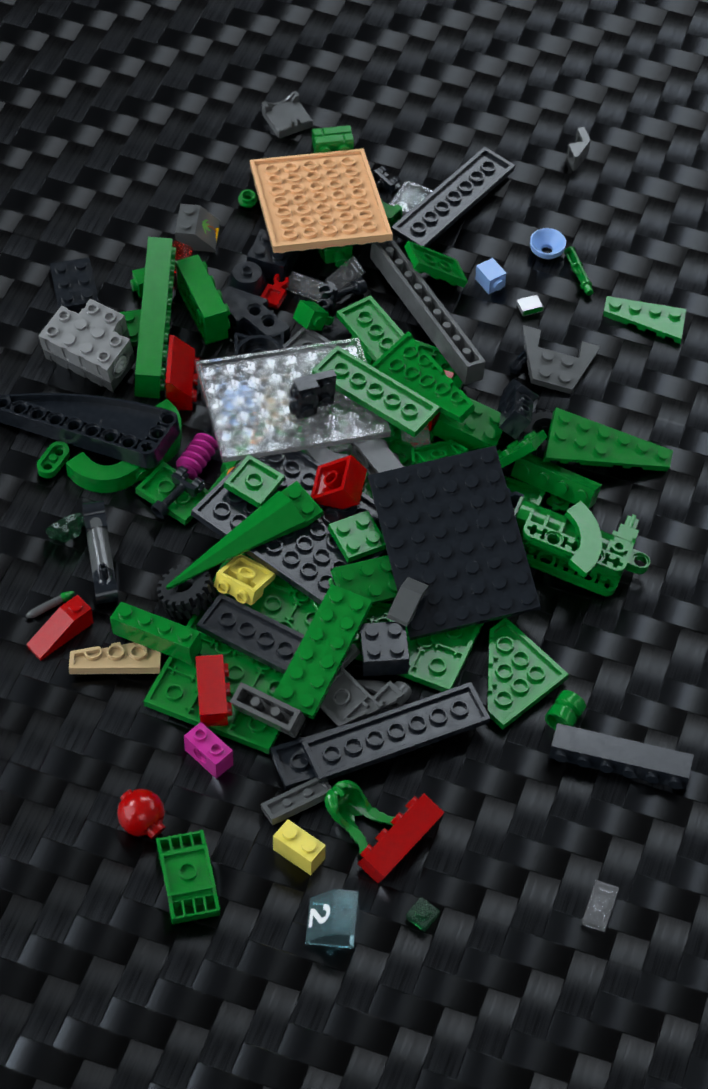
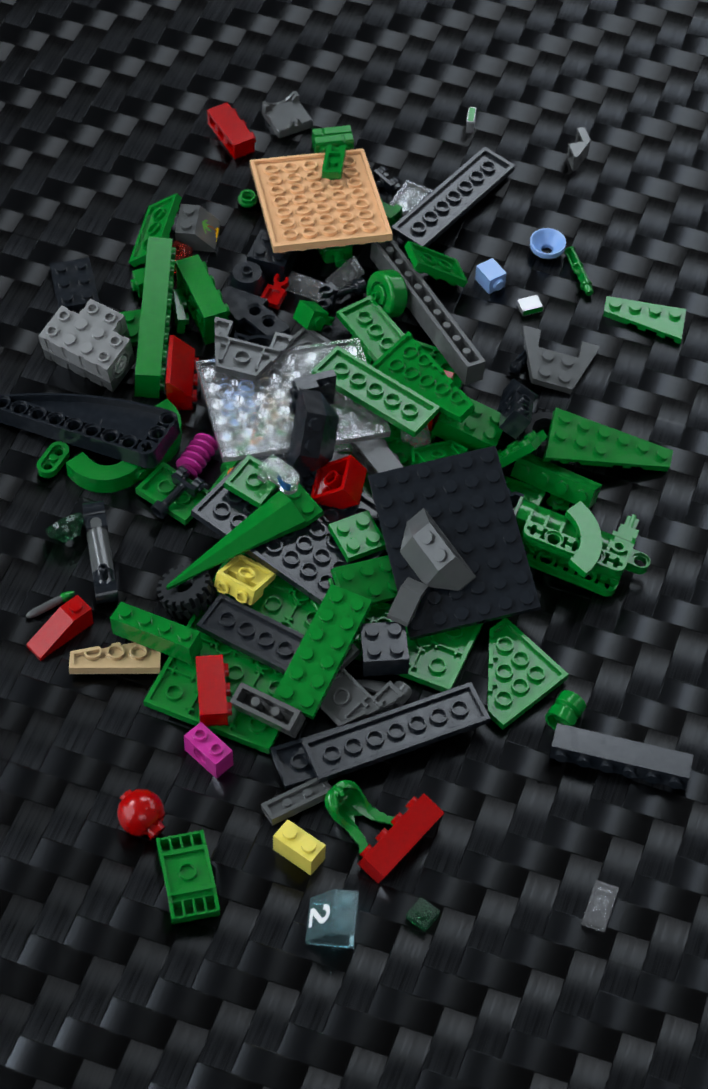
none -> green plate [129,193,182,267]
none -> green plate [172,289,189,334]
none -> red brick [207,102,256,159]
none -> dark grey wing [214,317,294,382]
none -> clear leg [257,454,299,495]
none -> black wedge [284,388,340,478]
none -> green plate [322,145,346,180]
none -> green wheel [366,269,408,318]
none -> dark grey wedge [400,508,476,591]
none -> piece [466,107,476,133]

